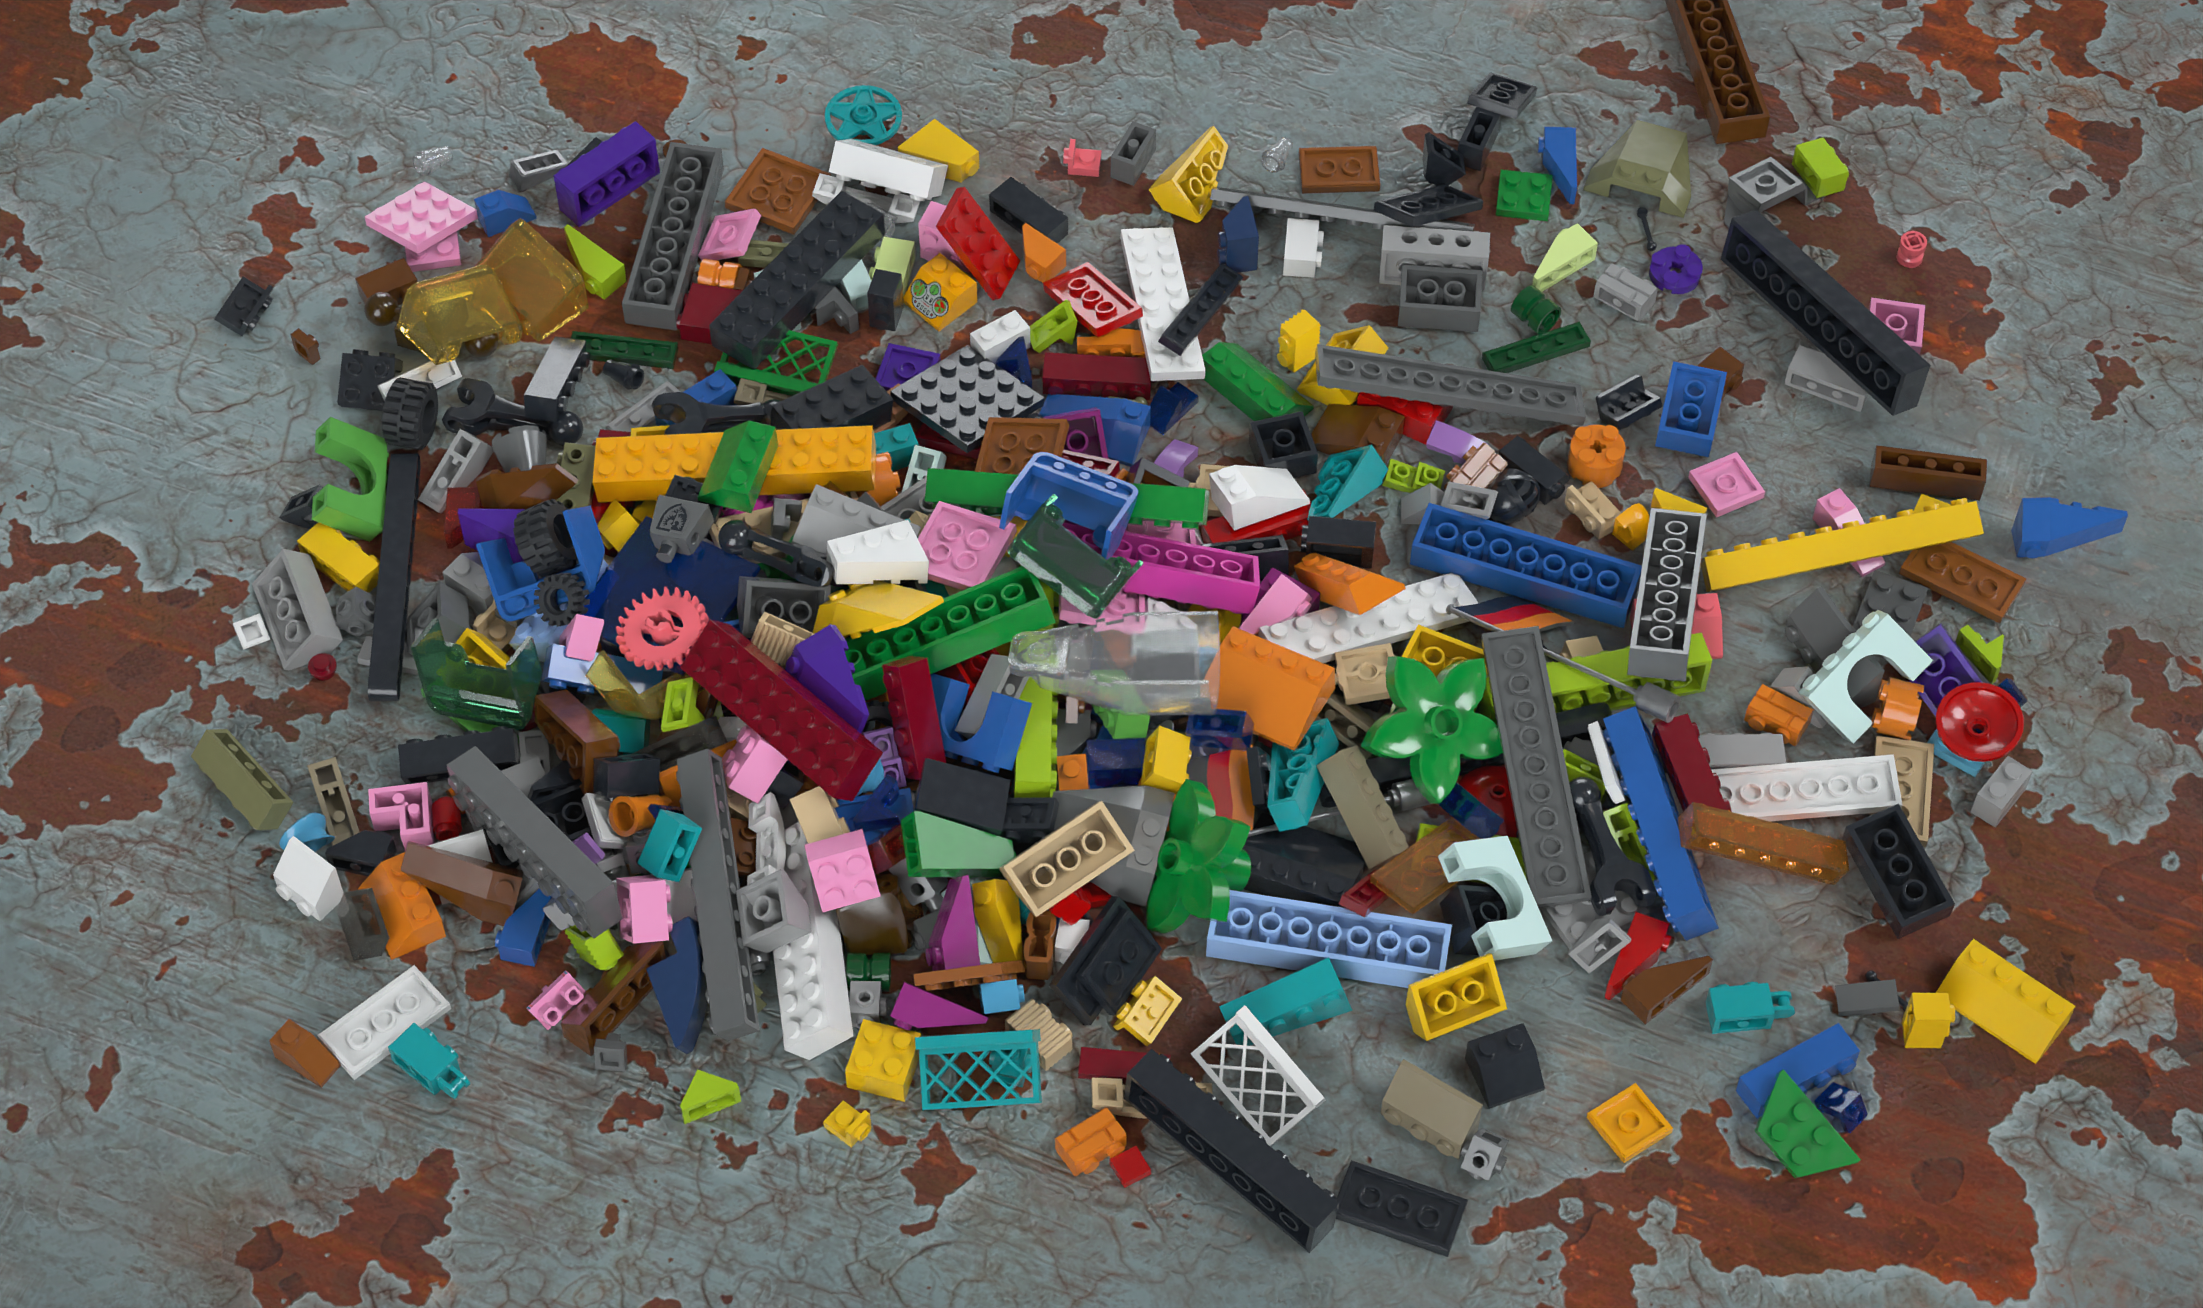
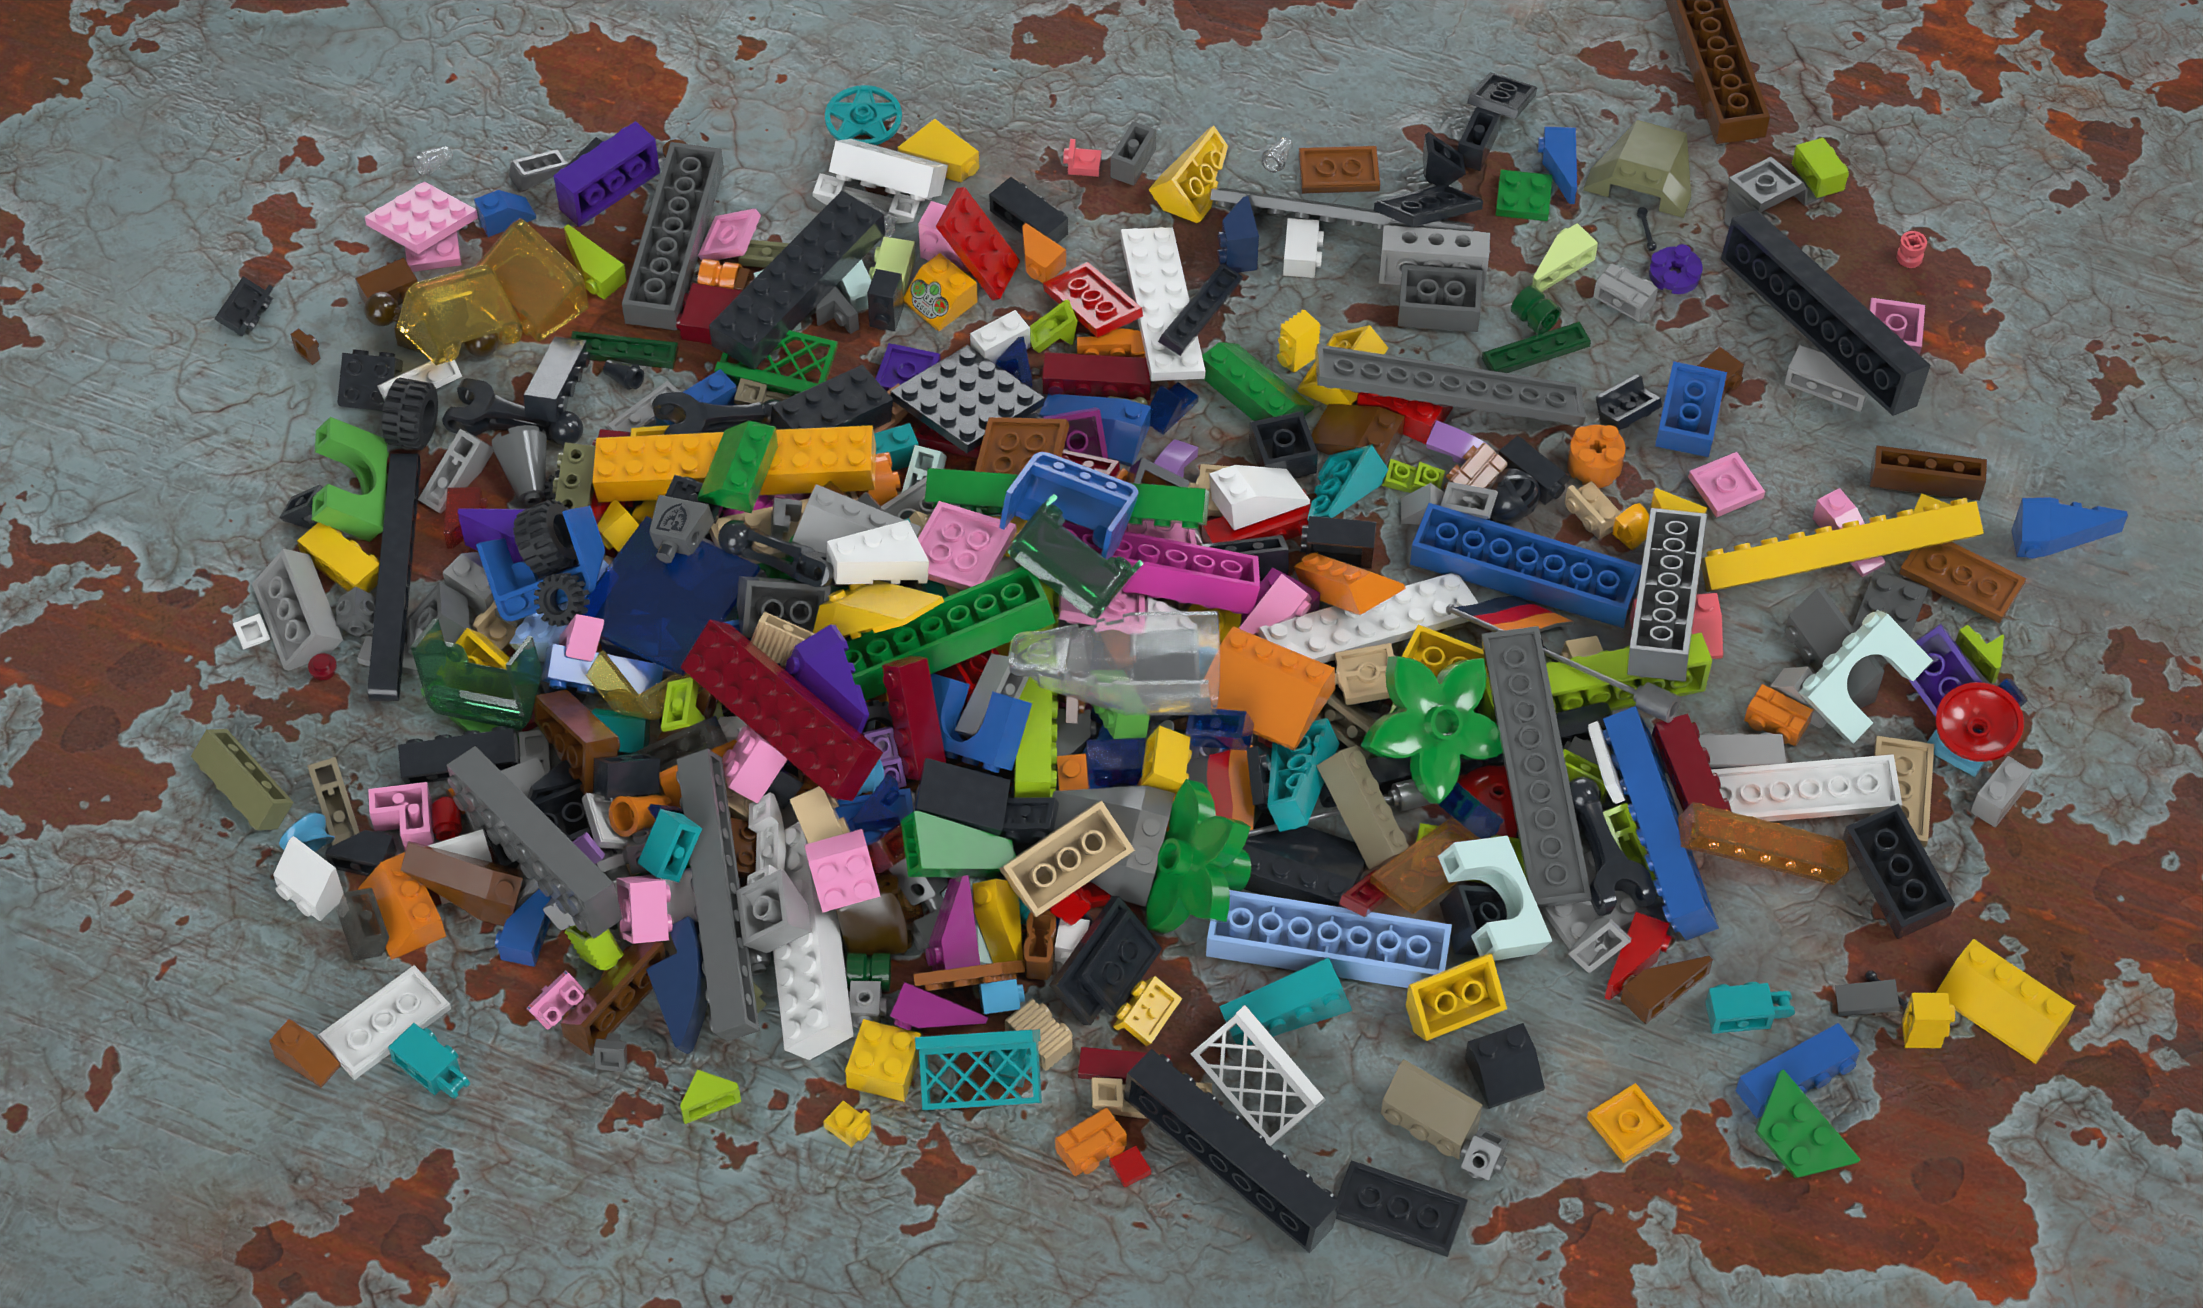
reddish brown wedge [476,463,578,509] -> none
coral gear [616,586,709,671] -> none
dark orange plate [725,148,831,235] -> none
clear blue bracket [1814,1082,1868,1133] -> none
orange brick [1871,677,1924,740] -> none

